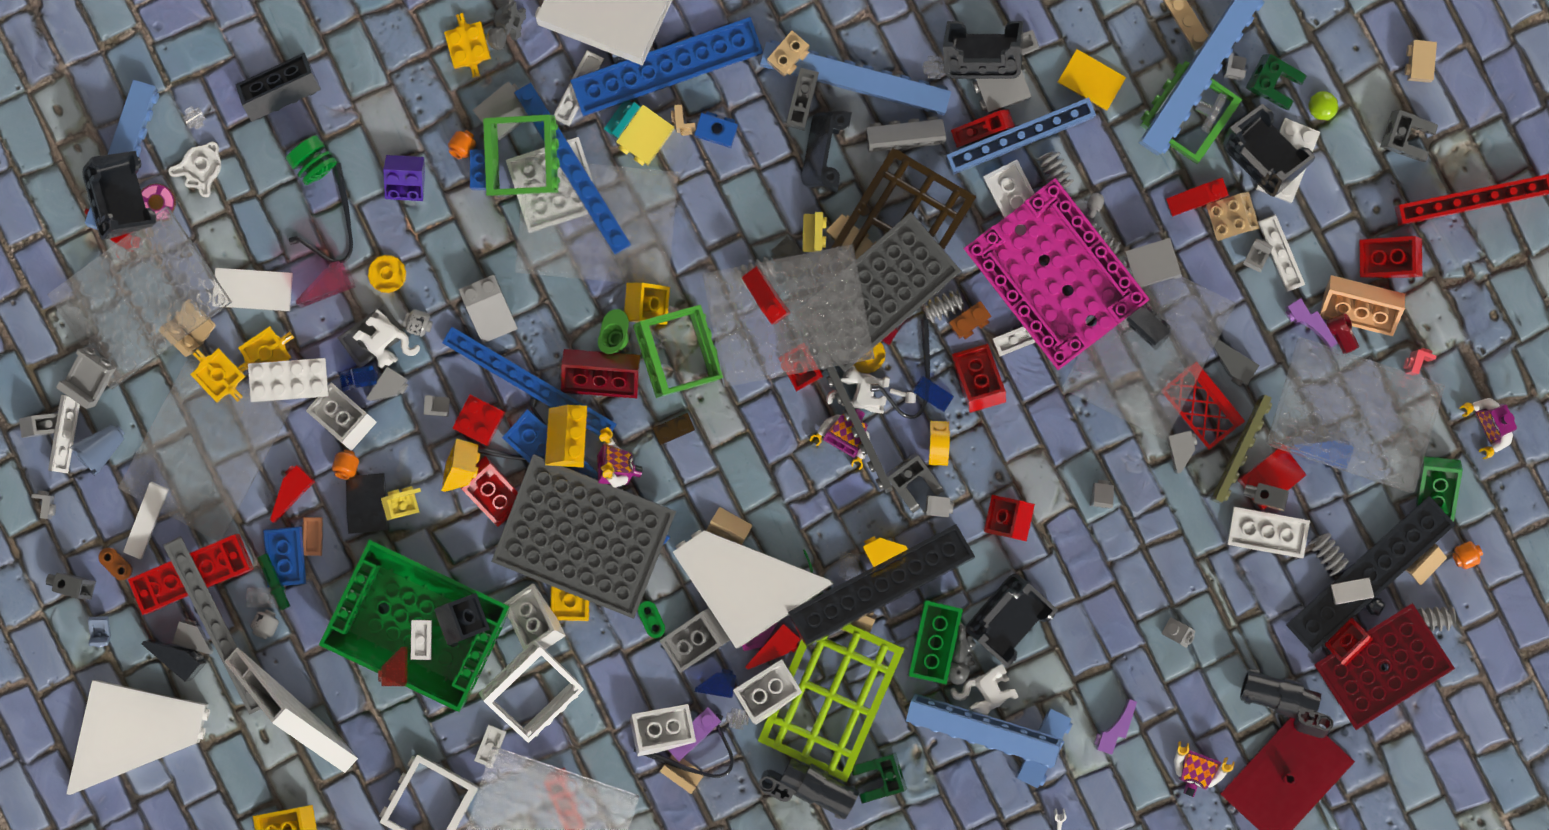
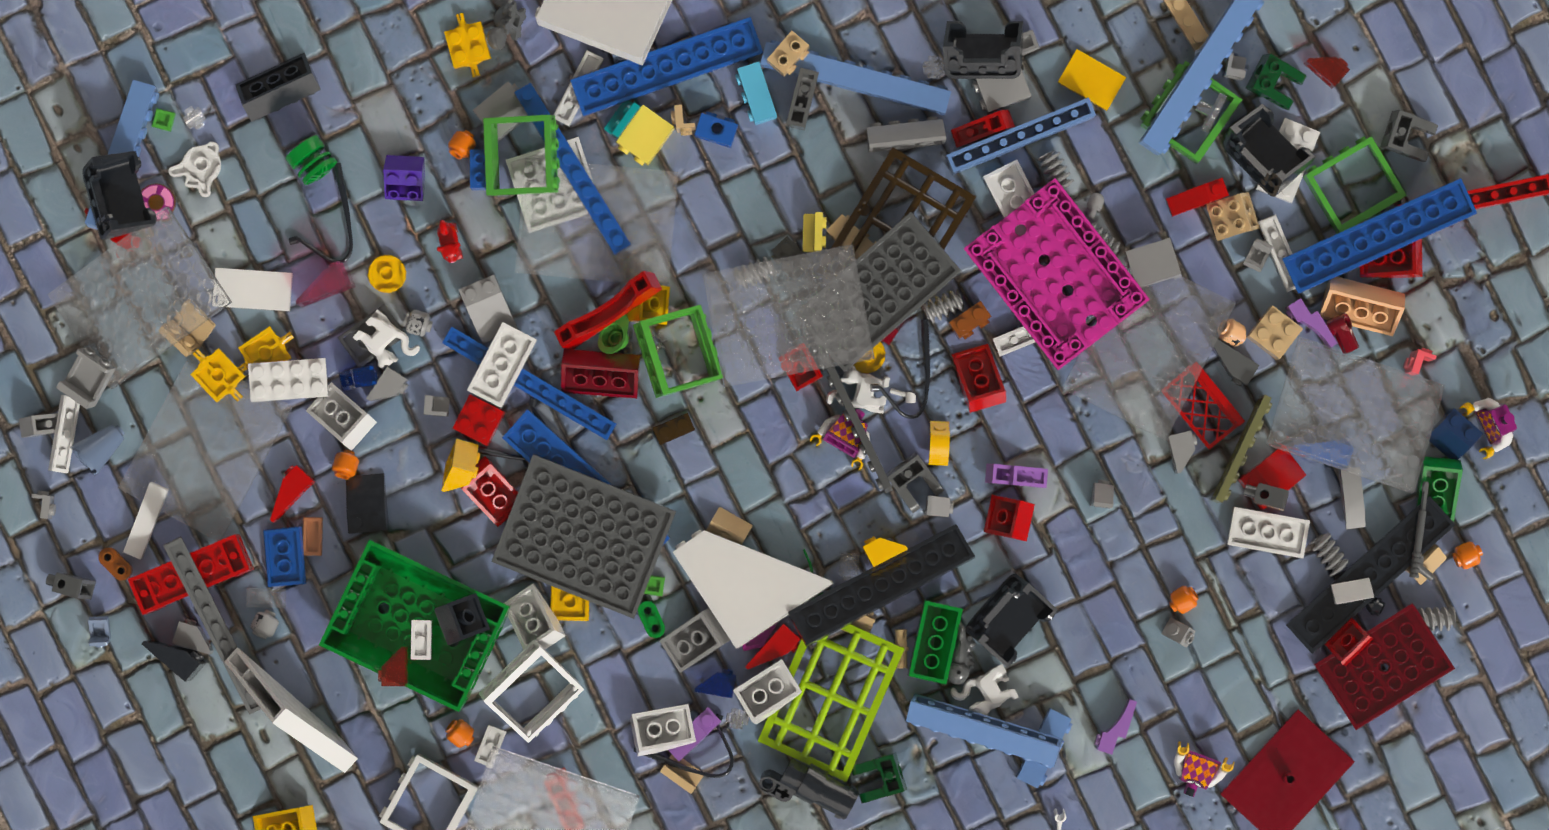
white slope [67,680,210,795] -> none
dark green pin [257,553,291,611] -> none
light yellow bracket [381,486,421,520] -> none
yellow slope [545,405,587,467] -> none
torso [597,427,643,487] -> none
red slope [741,266,791,324] -> none
black windscreen [801,111,852,193] -> none
clear blue tile [912,376,954,412] -> none
black slope [1126,306,1172,350] -> none
black piece [1240,669,1333,738] -> none
lime hair [1308,91,1339,121] -> none
tan brick [1405,40,1437,83] -> none
none -> bright green tile [152,108,176,132]
none -> red animal [437,220,464,263]
none -> orange head [445,719,474,748]
none -> white plate [467,322,537,408]
none -> red arch [554,271,662,349]
none -> bright green tile [644,575,665,596]
none -> medium azure brick [735,62,777,125]
none -> tan pin [895,629,909,669]
none -> medium lavender slope [985,464,1048,488]
none -> orange head [1169,586,1199,614]
none -> light nougat head [1217,319,1246,347]
none -> tan brick [1246,305,1303,360]
none -> blue plate [1283,178,1477,294]
none -> bright green window [1303,136,1407,234]
none -> clear red slope [1304,57,1350,89]
none -> light grey slope [1338,467,1366,530]
none -> dark grey piece [1409,481,1435,581]
none -> dark blue slope [1425,408,1484,460]

